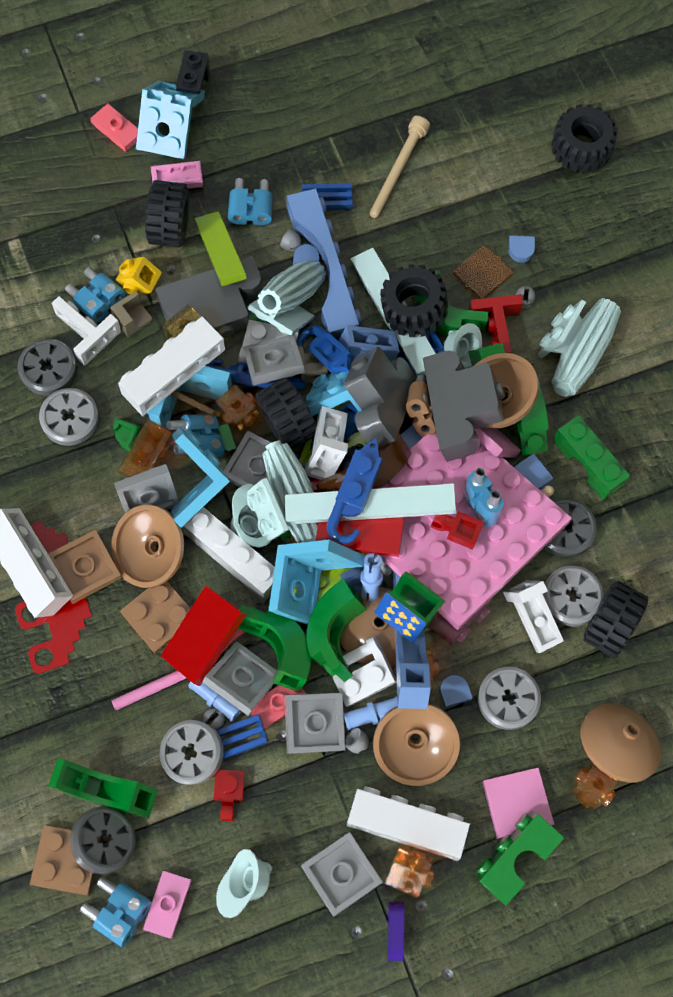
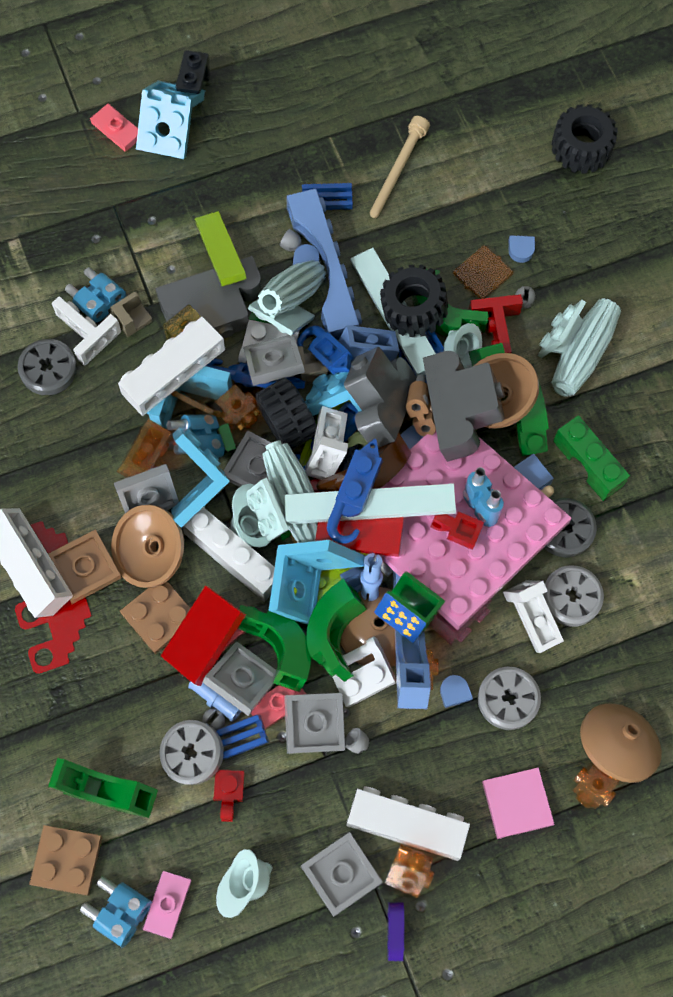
light grey wheel [39,388,99,446] -> none
dark grey wheel [70,806,136,874] -> none
bright pink bar [111,670,186,711] -> none
green tile [113,418,141,452] -> none
yellow brick [116,257,162,295] -> none
black tyre [145,180,189,248] -> none
bright pink plate [151,161,203,189] -> none
dark azure piece [228,178,273,225] -> none
light blue pin [343,696,398,730] -> none
medium nougat dish [373,703,460,786] -> none
bright pink tile [475,427,522,458] -> none
green arch [475,811,564,906] -> none
black tyre [583,580,648,658] -> none

